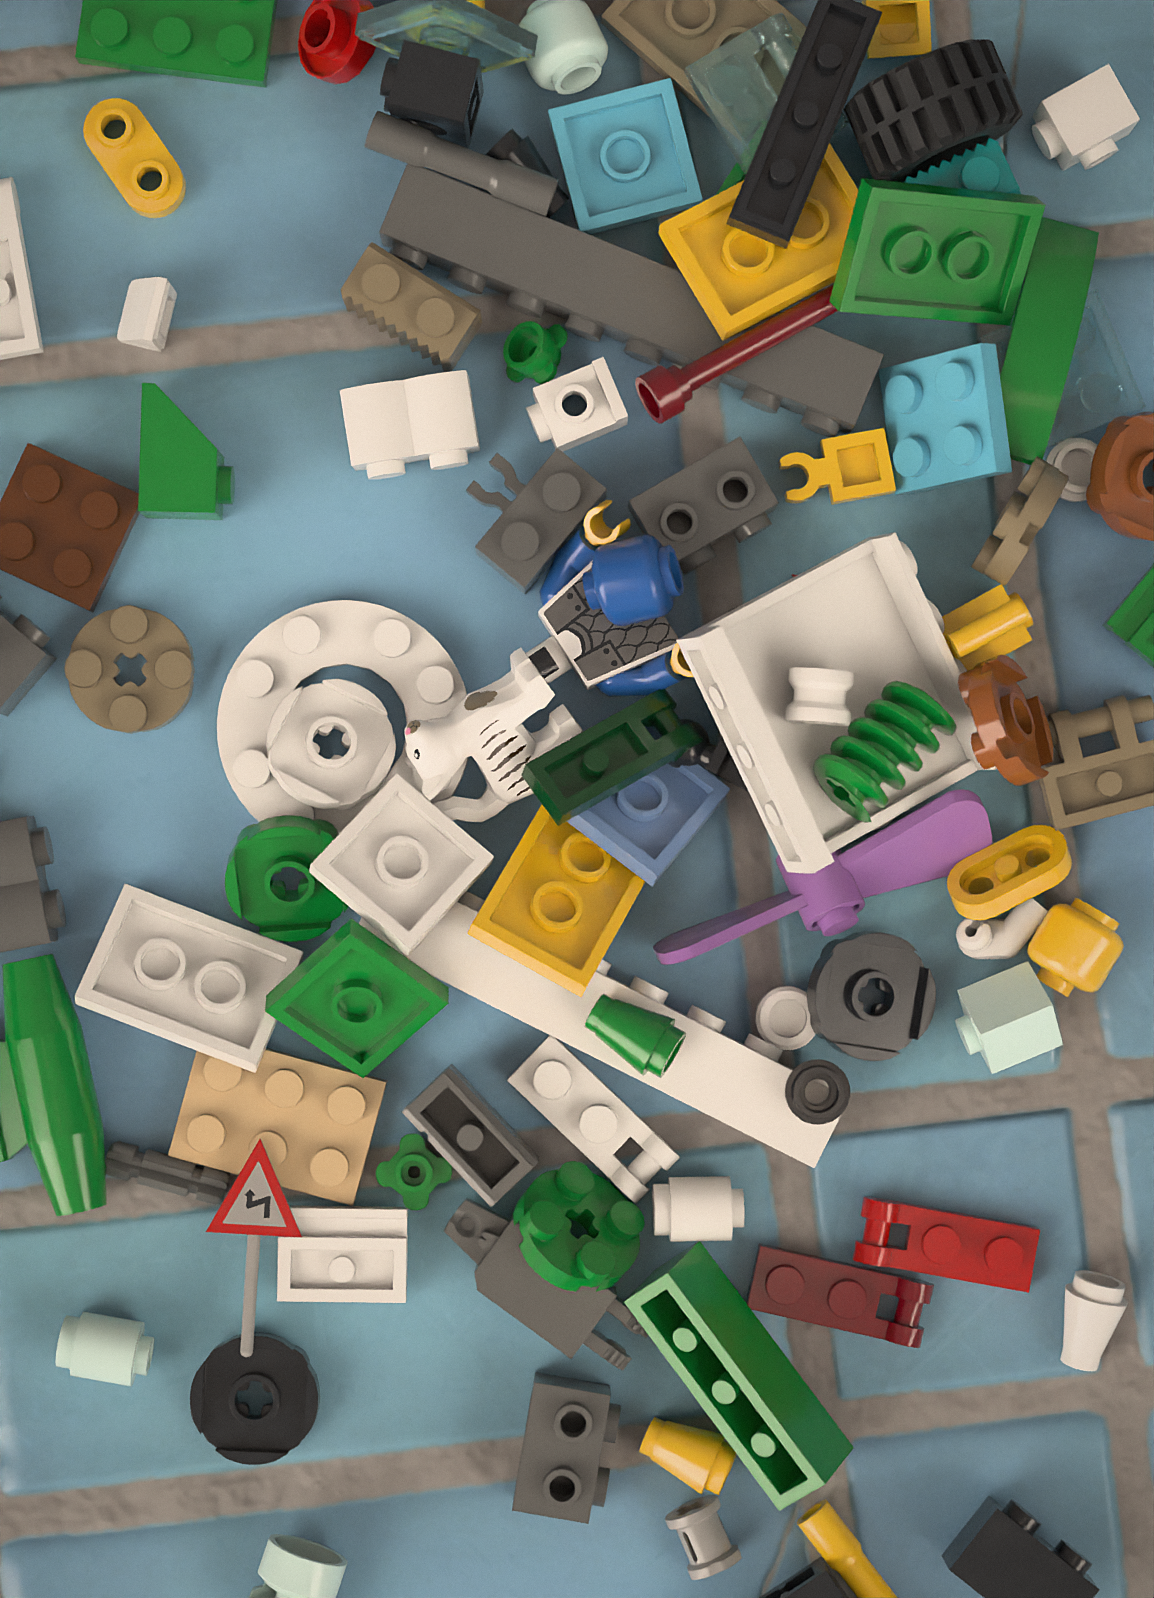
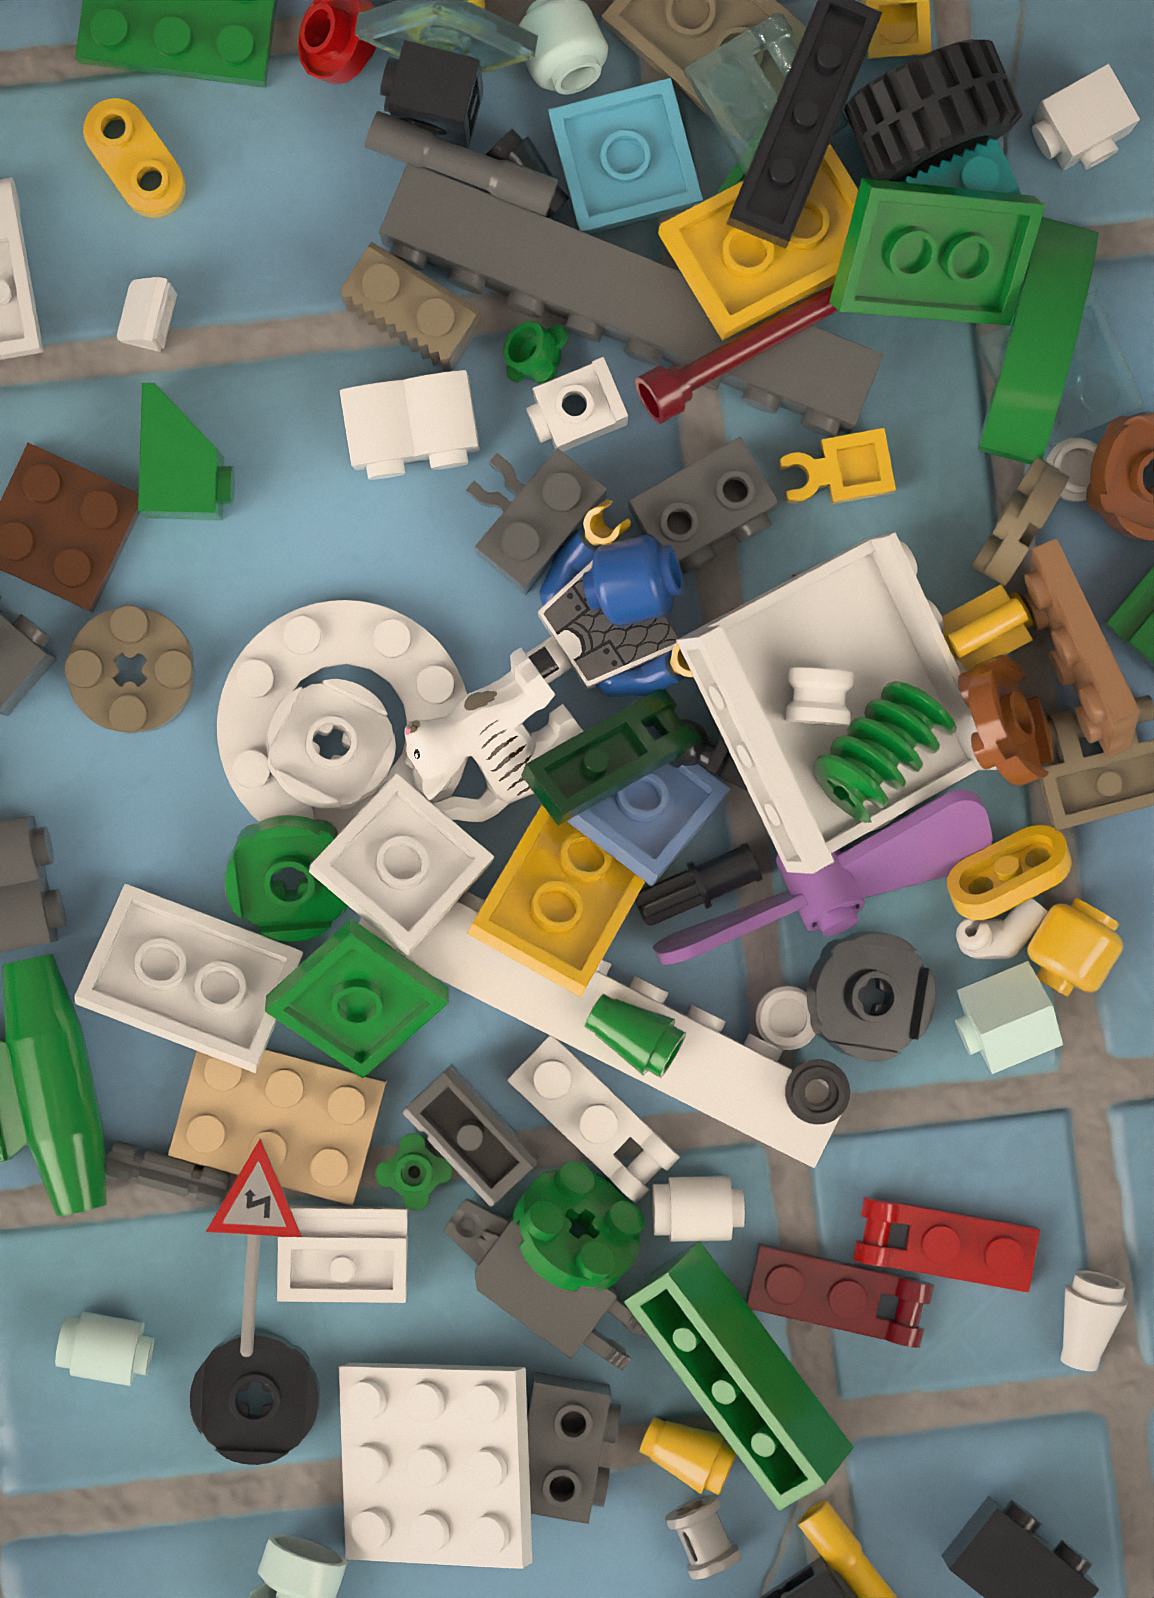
medium azure plate [879,343,1012,495] -> none
none -> white plate [339,1362,533,1569]
none -> black axle [635,842,763,926]
none -> medium nougat plate [1022,538,1140,758]

